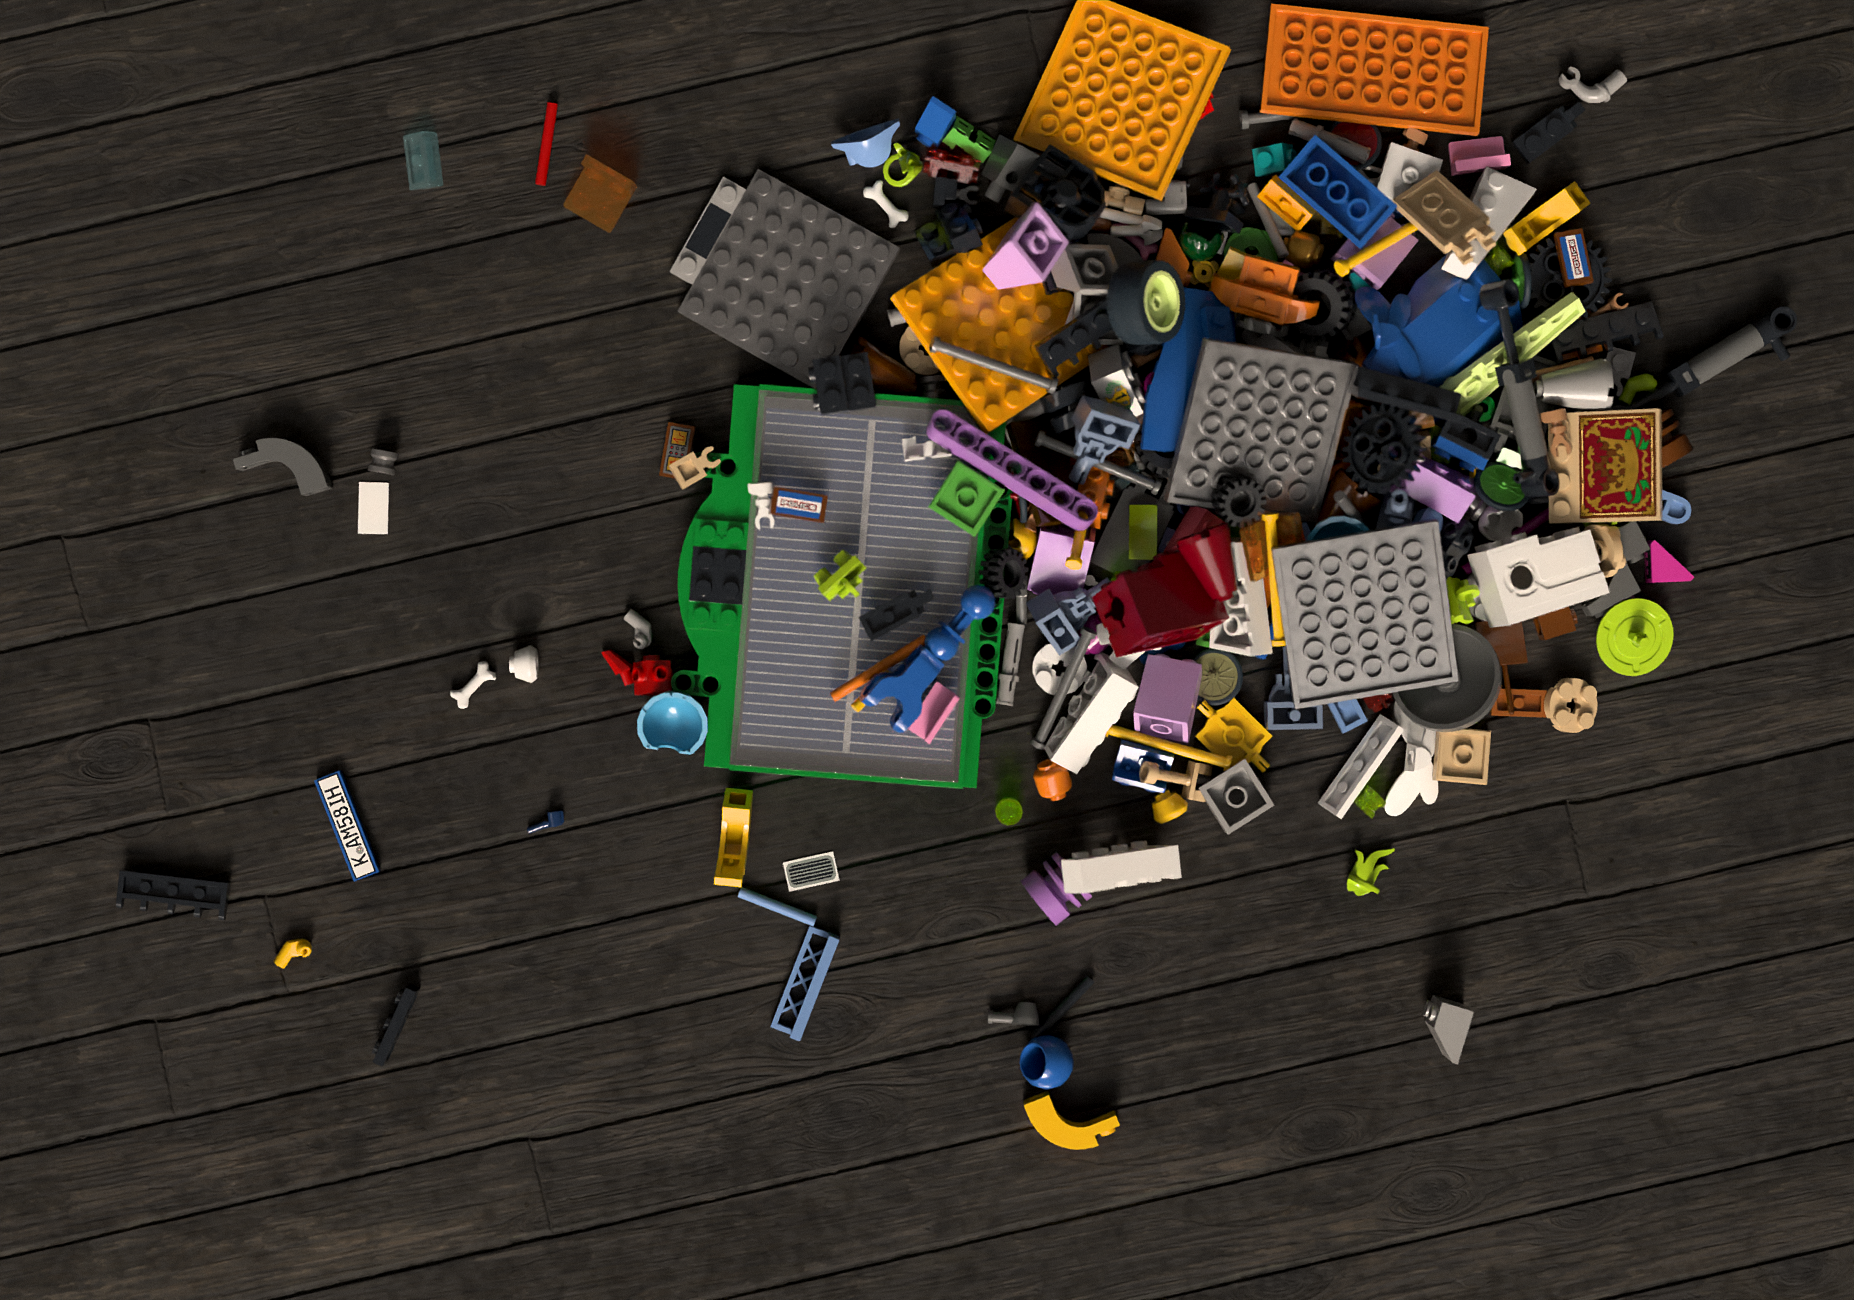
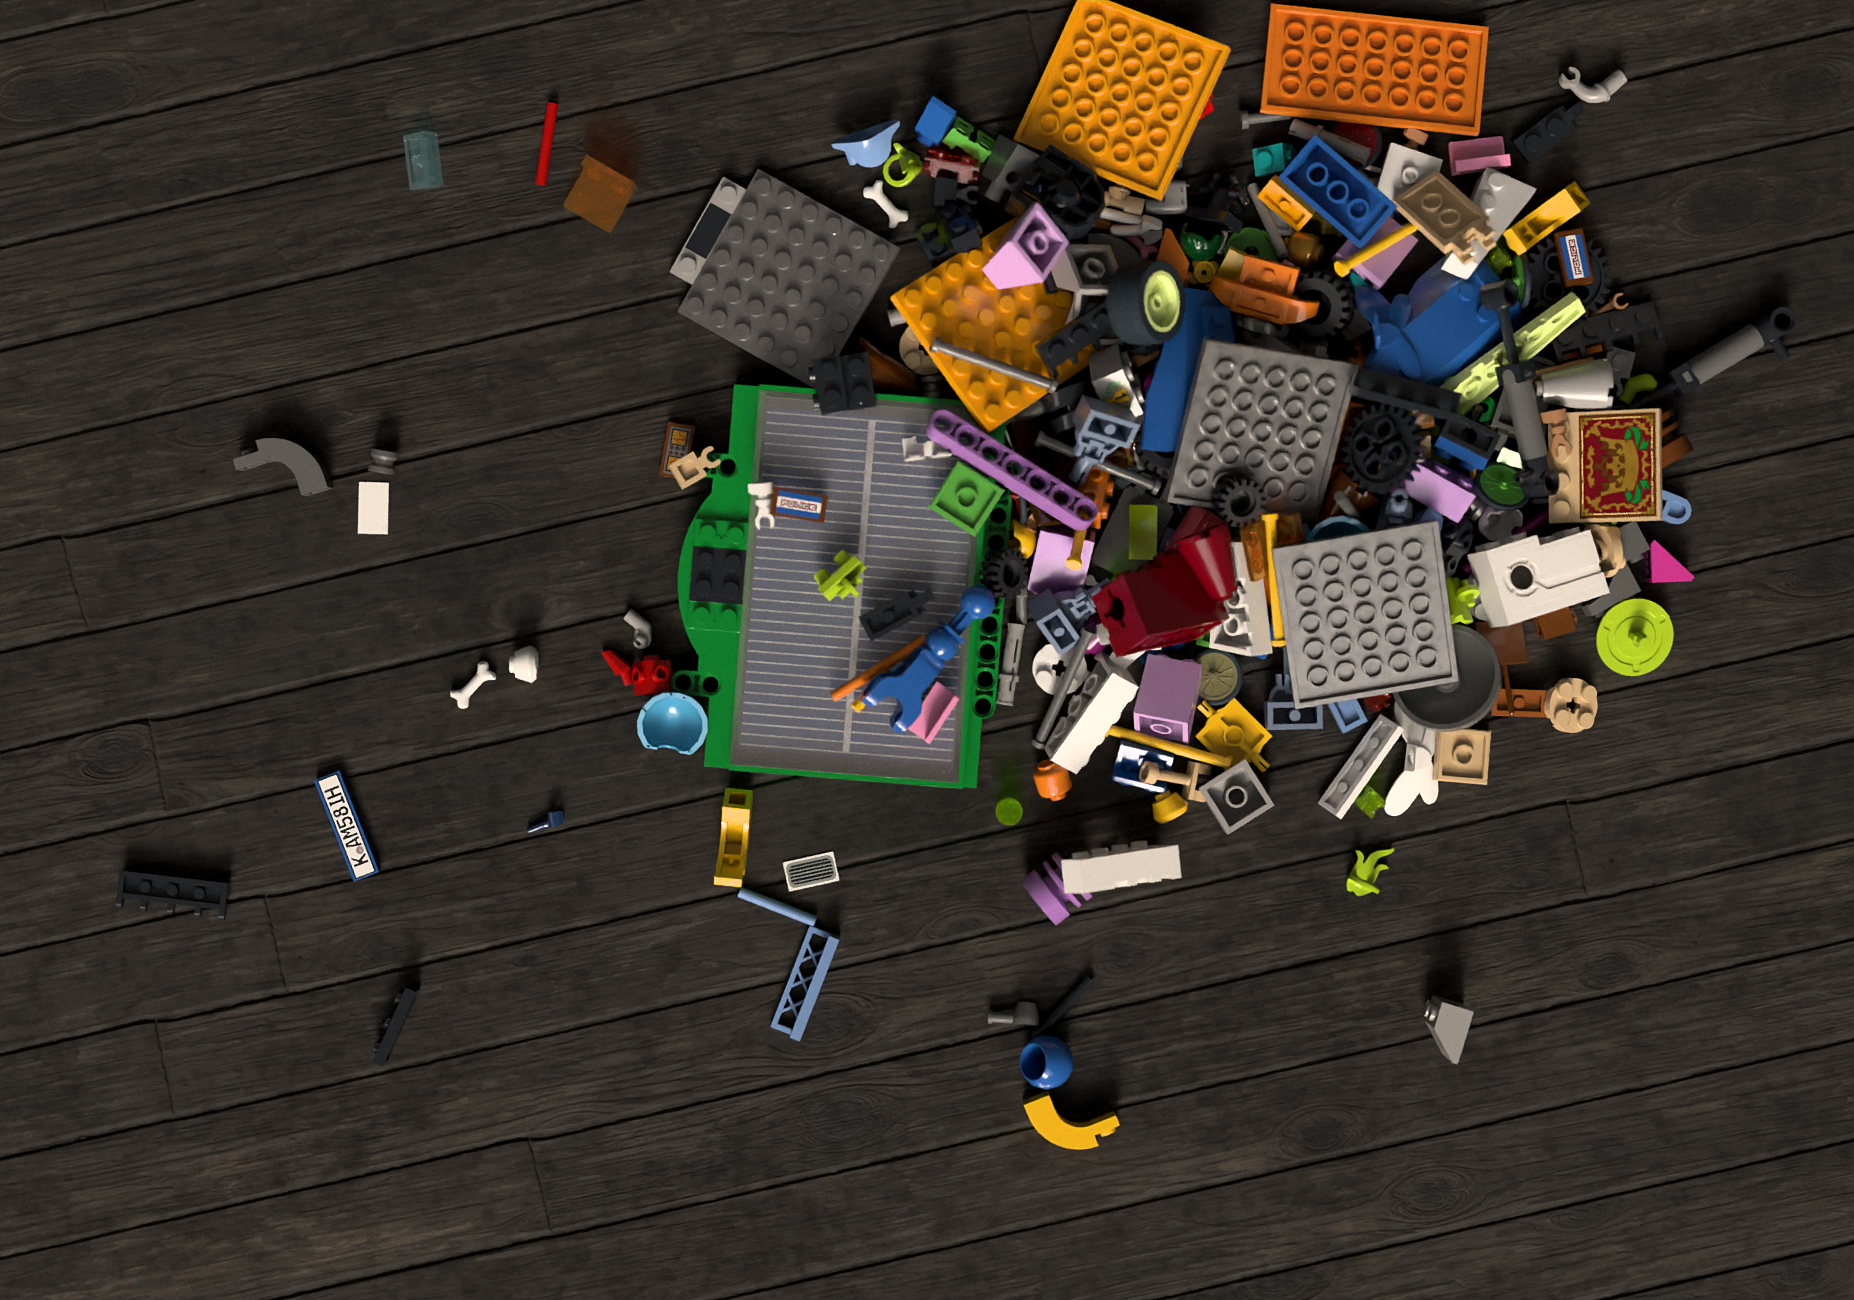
yellow arm [273,939,312,968] -> none

